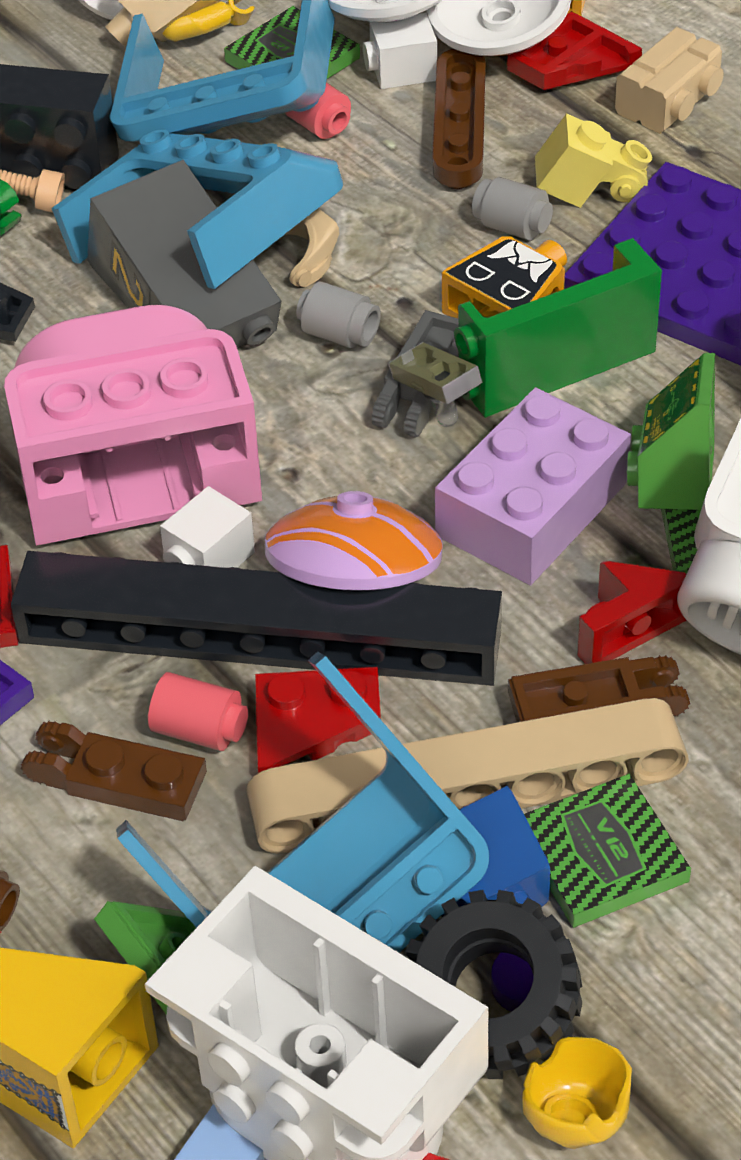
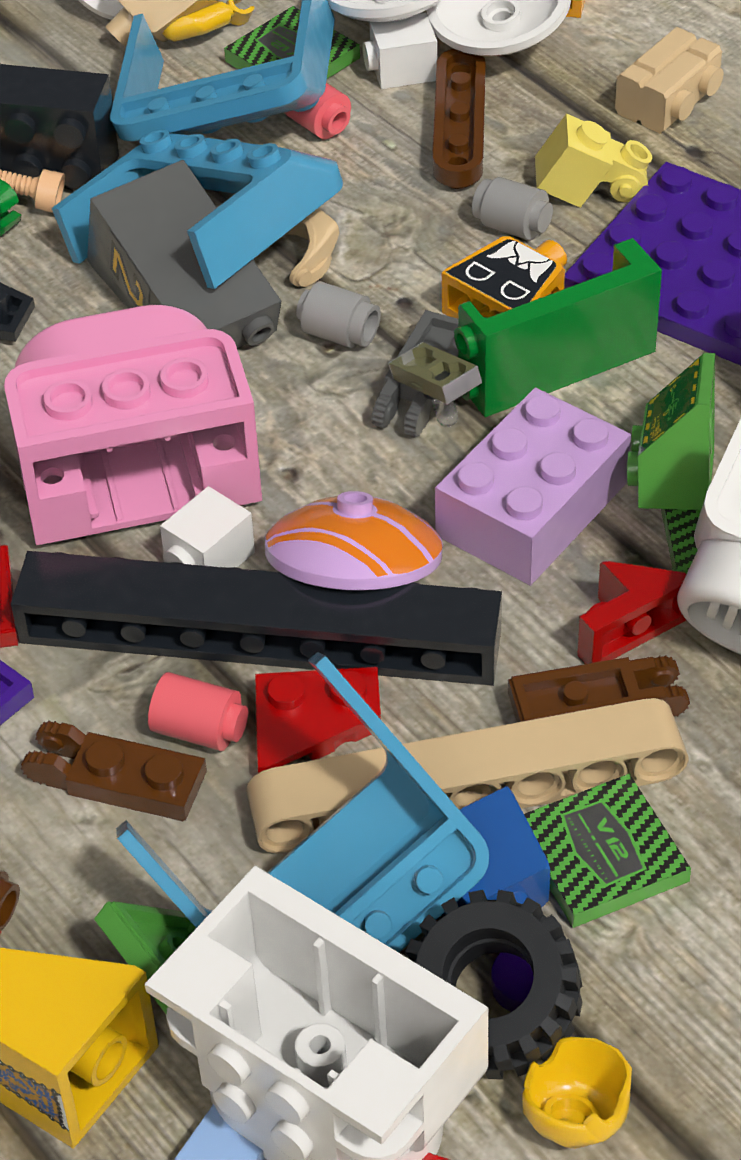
red wing [507,11,642,90] -> none

